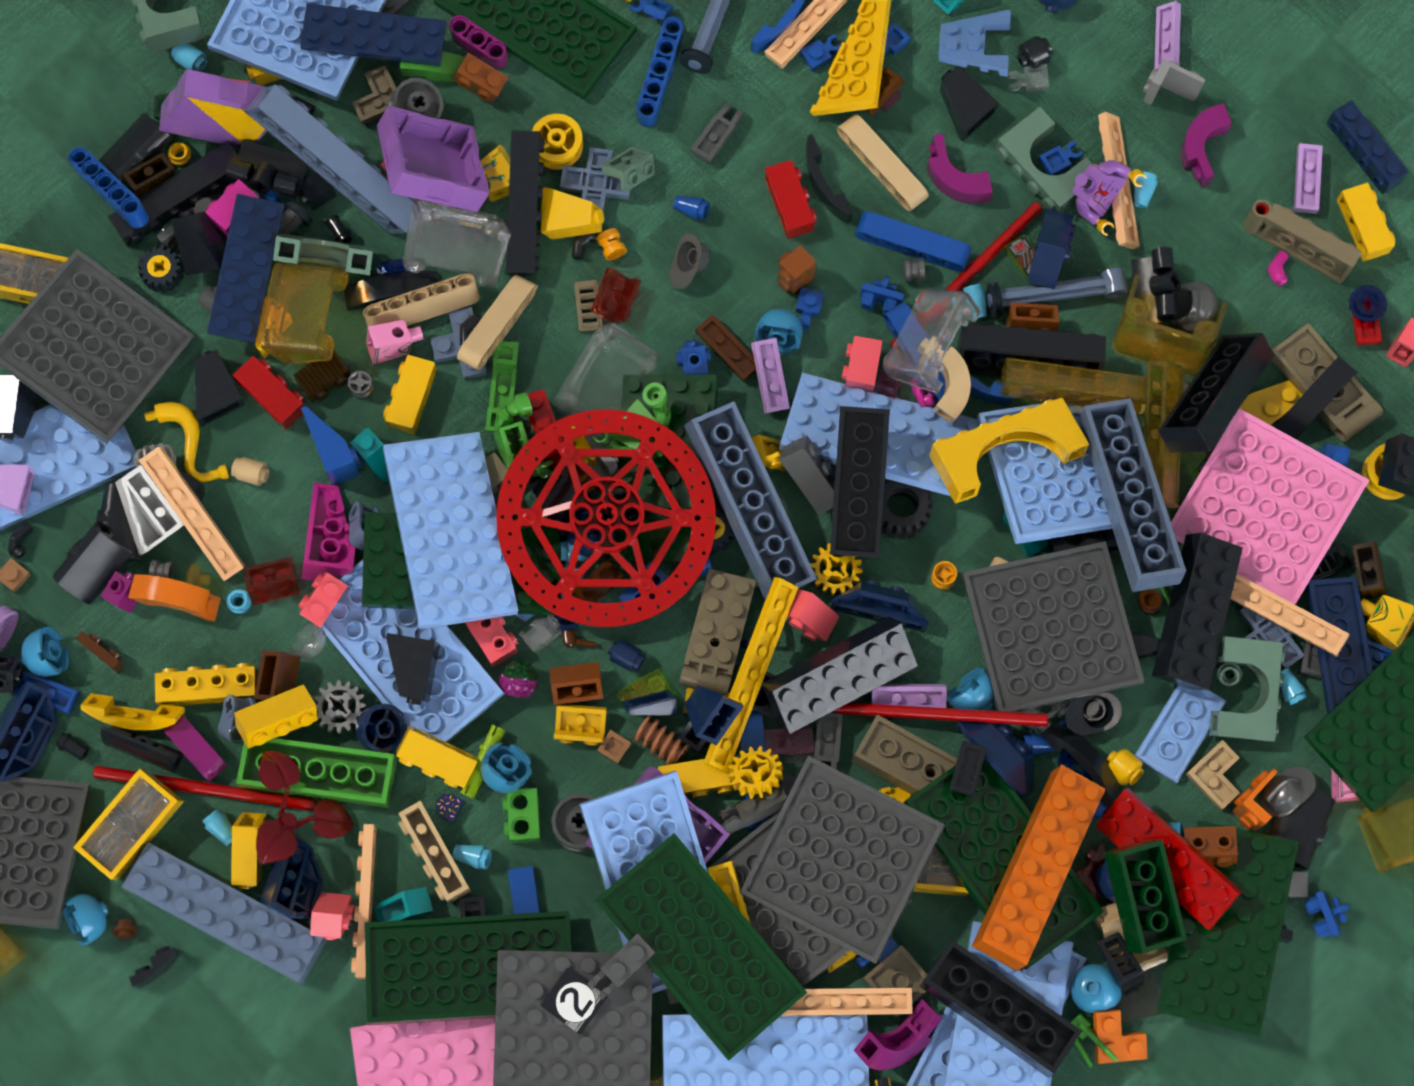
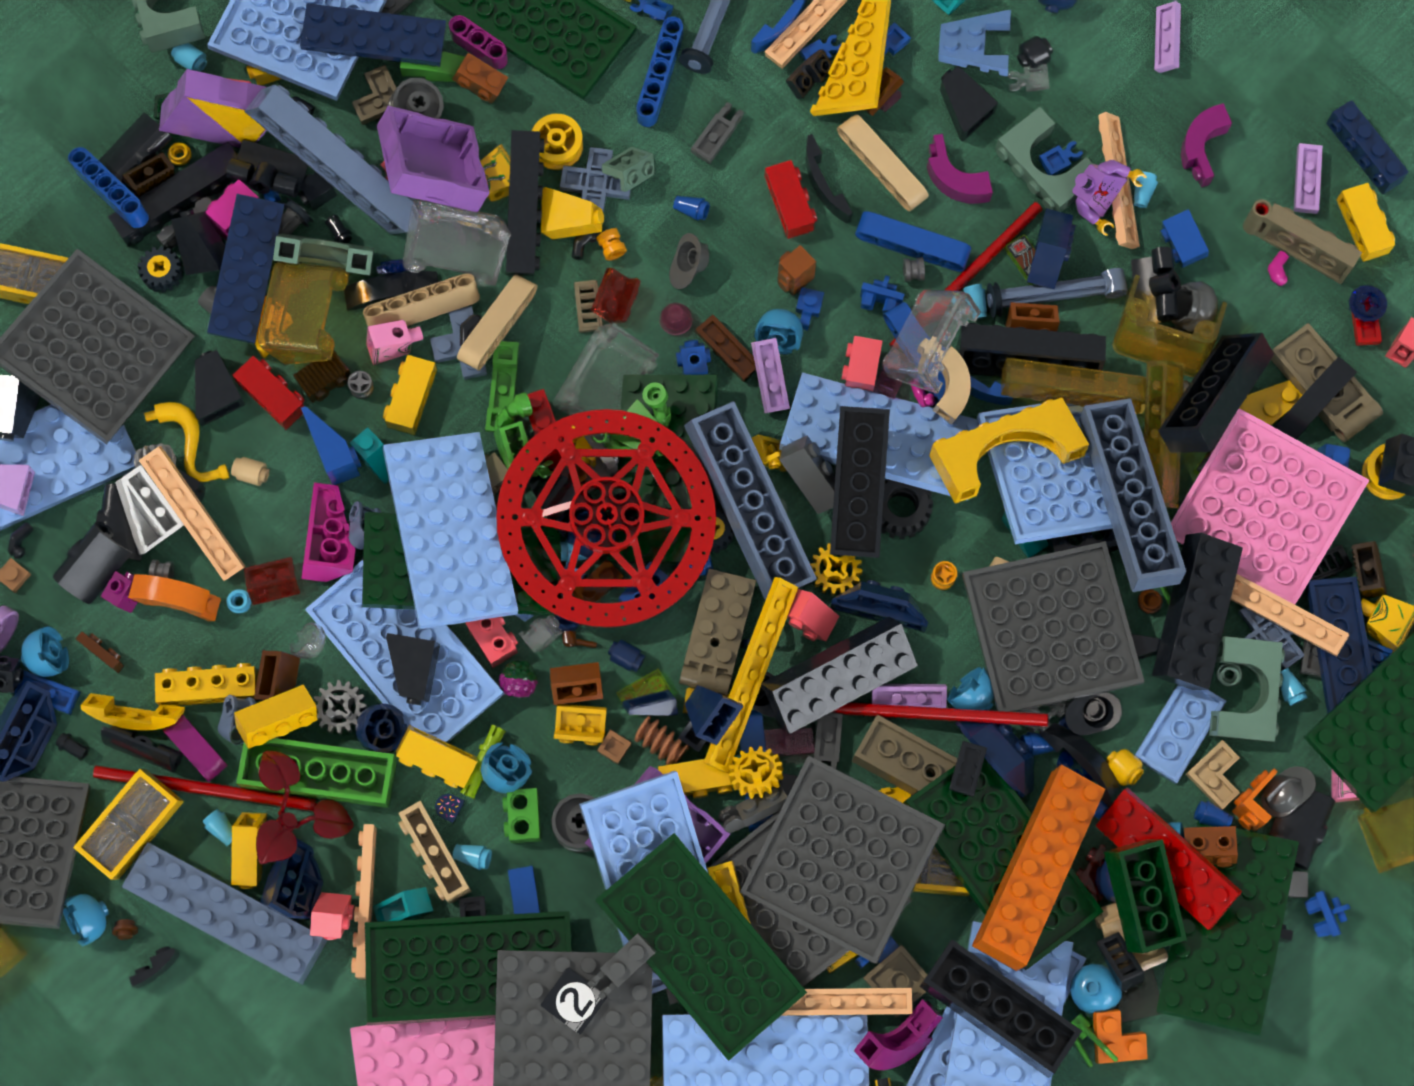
clear yellow tile [185,563,211,588] -> none
coral brick [298,571,348,627] -> none
light grey bracket [1143,59,1205,105] -> none
none -> clear pink brick [659,303,693,335]
none -> black slope [786,49,832,99]
none -> blue brick [1160,209,1209,268]
none -> blue cone [1194,801,1233,827]

